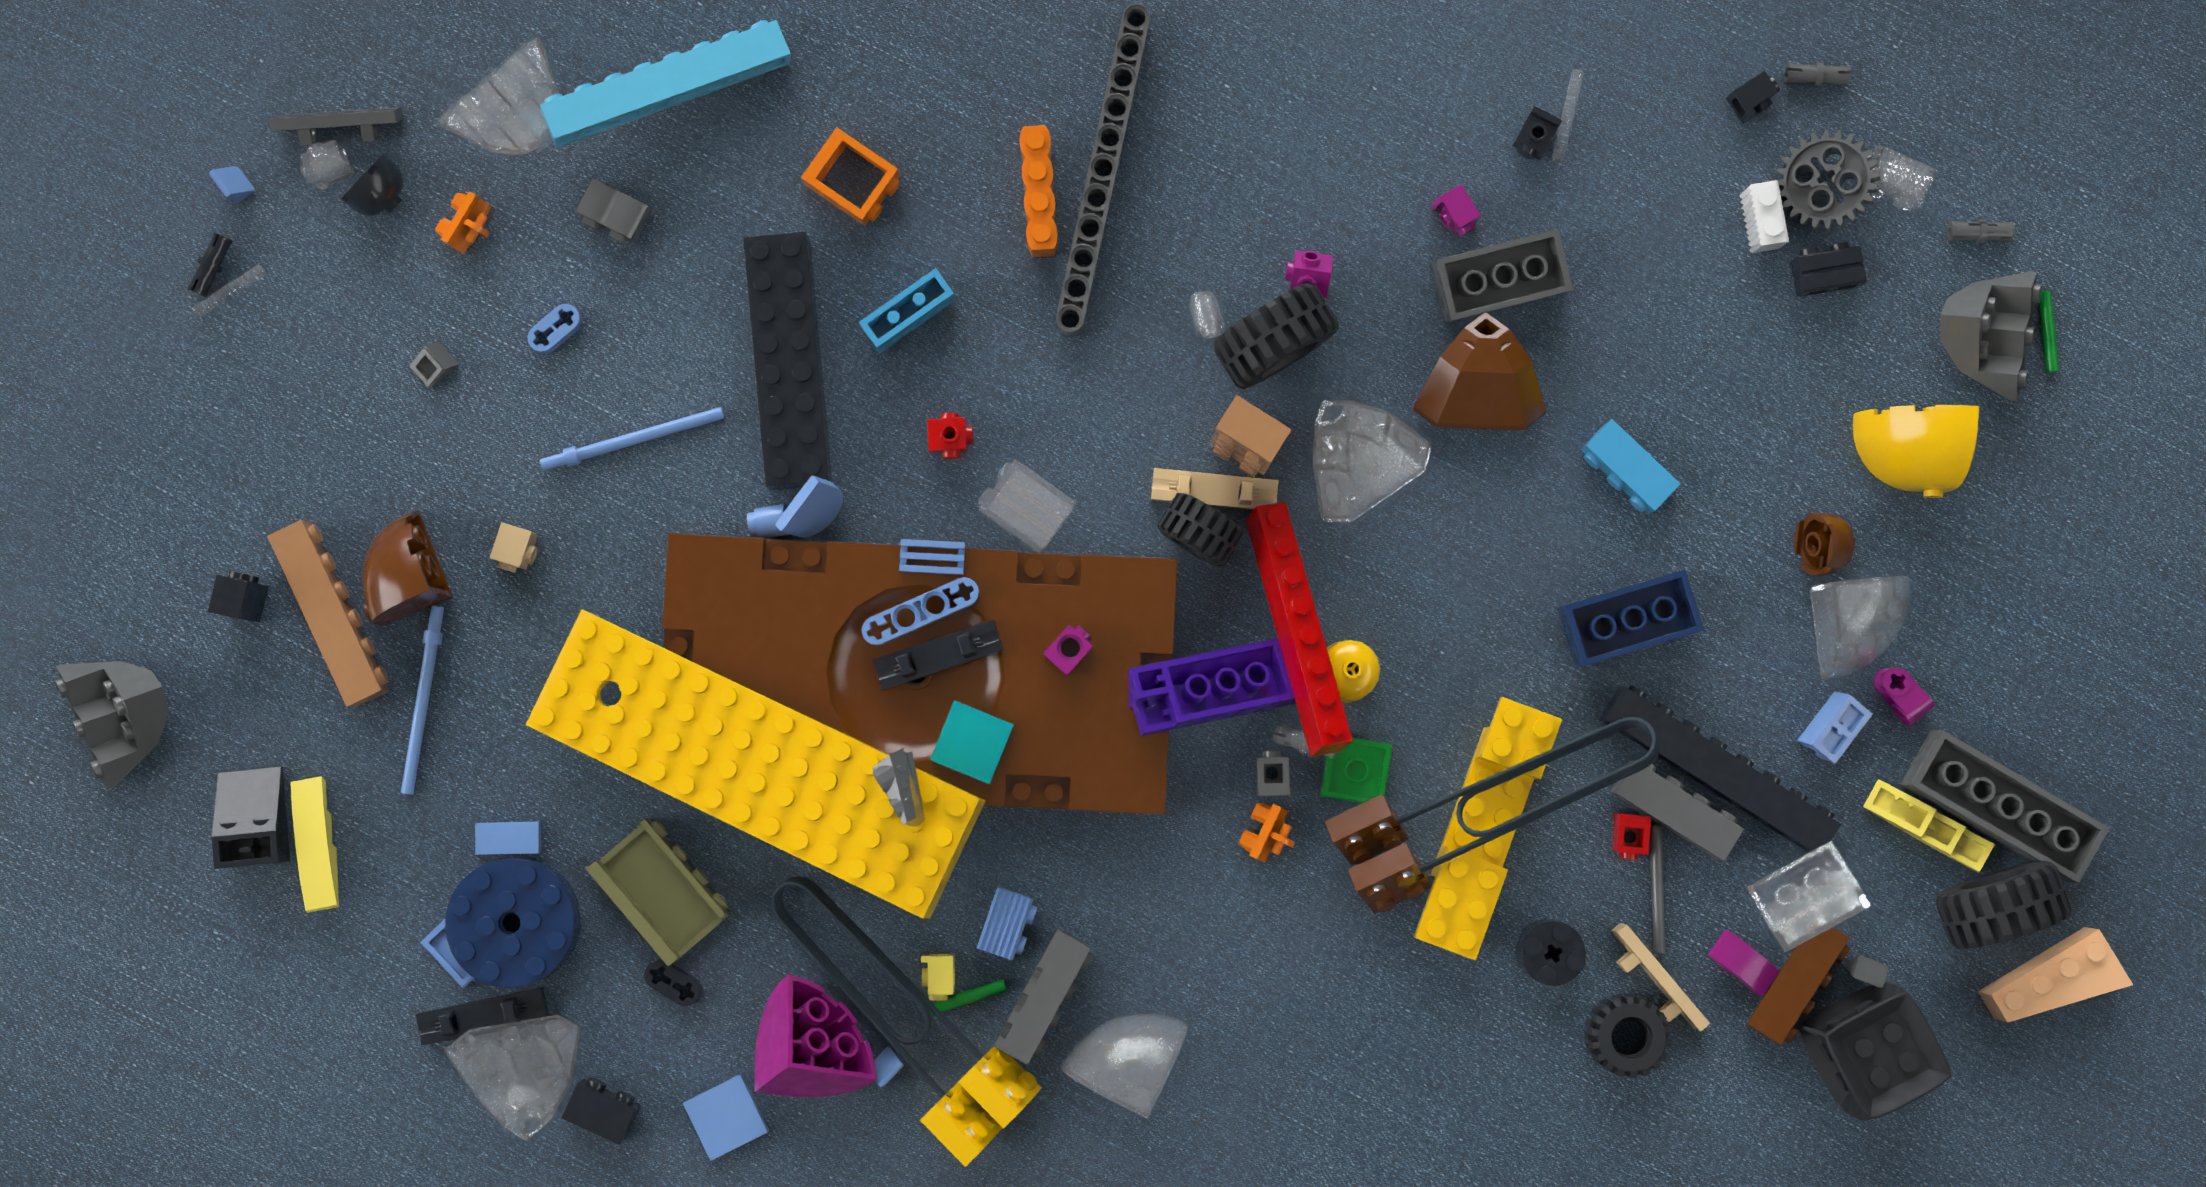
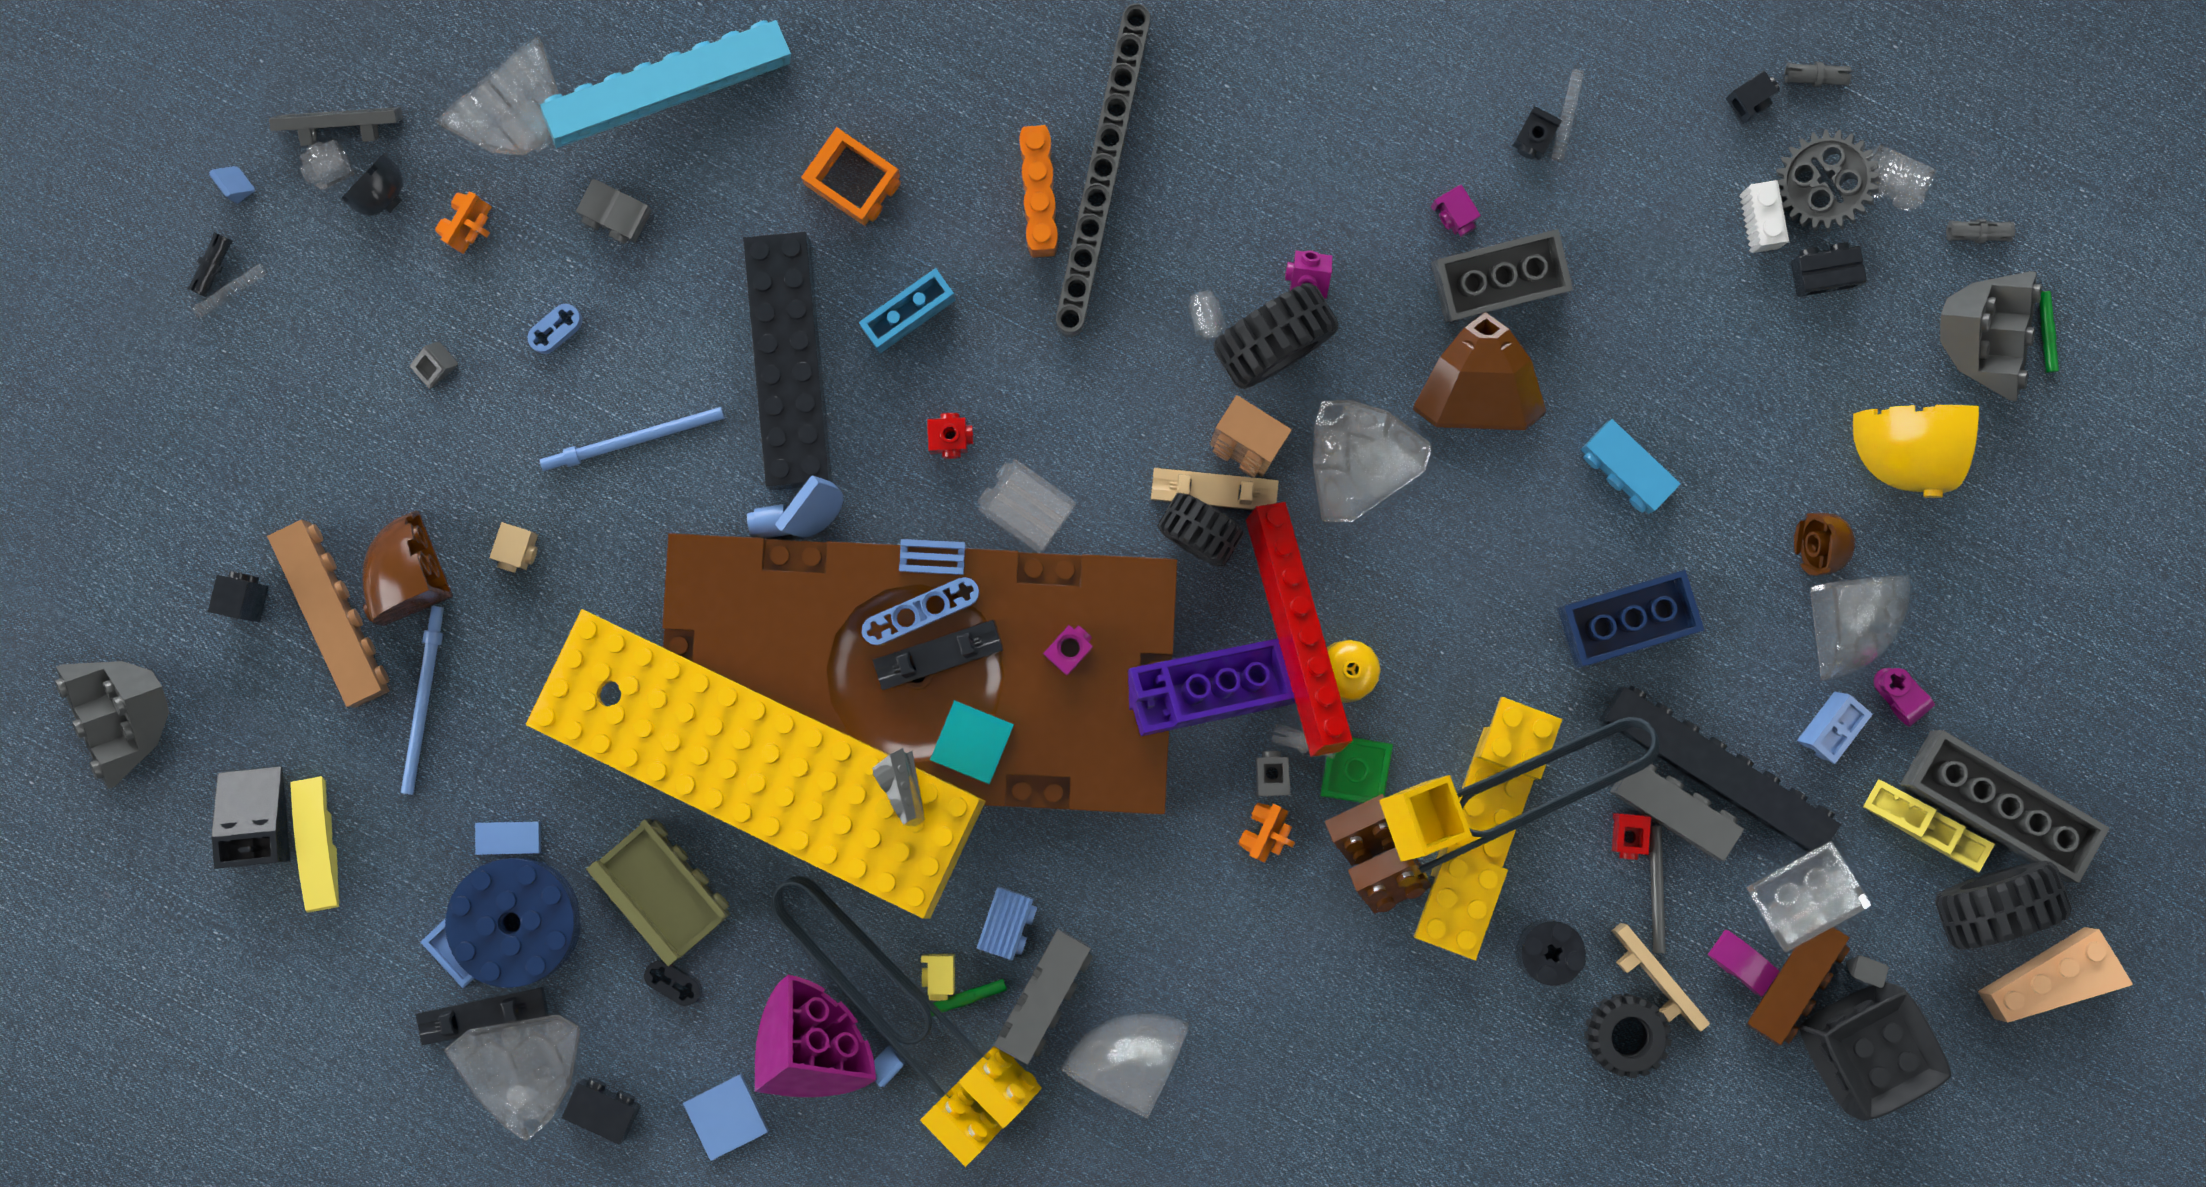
none -> yellow piece [1379,775,1472,862]

